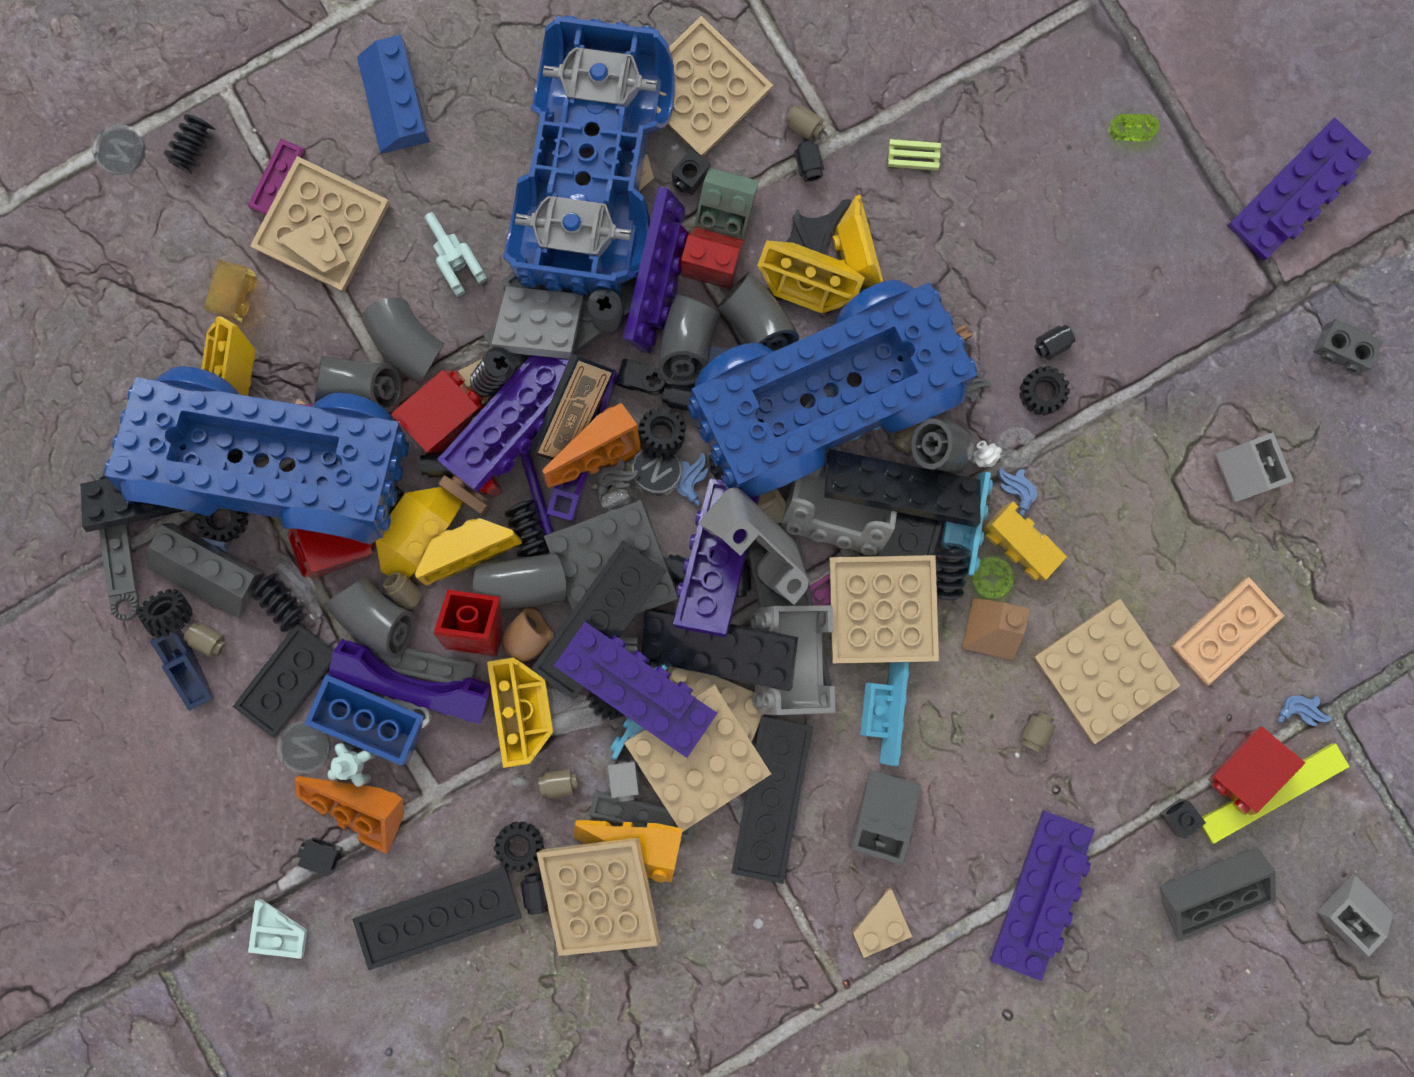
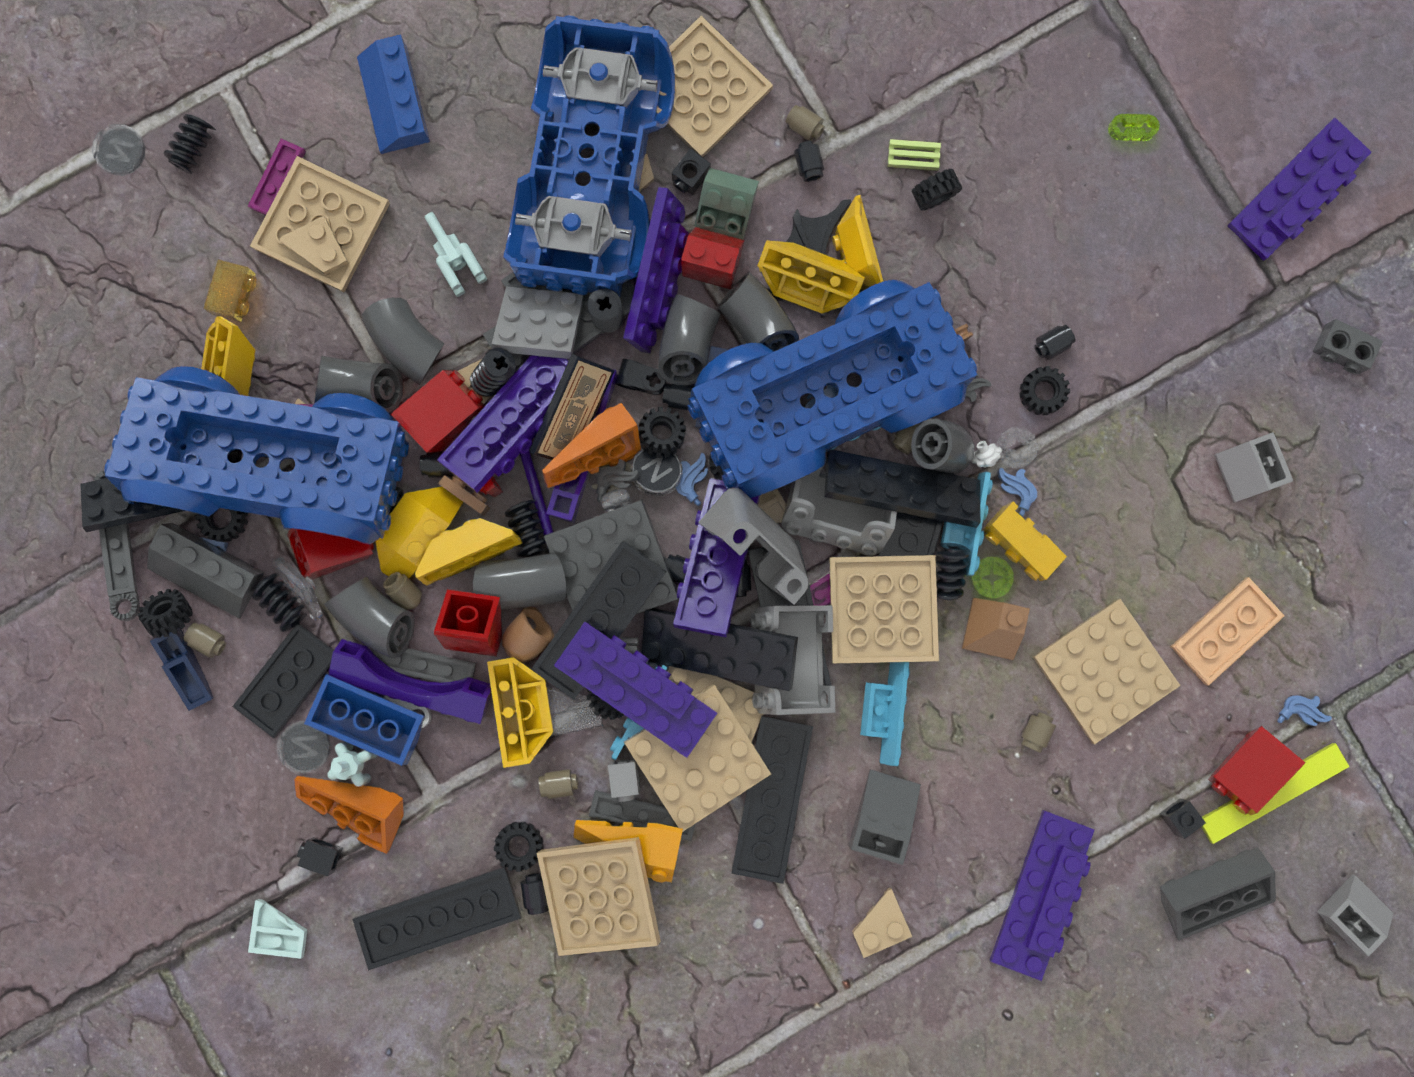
none -> black tyre [911,169,962,211]

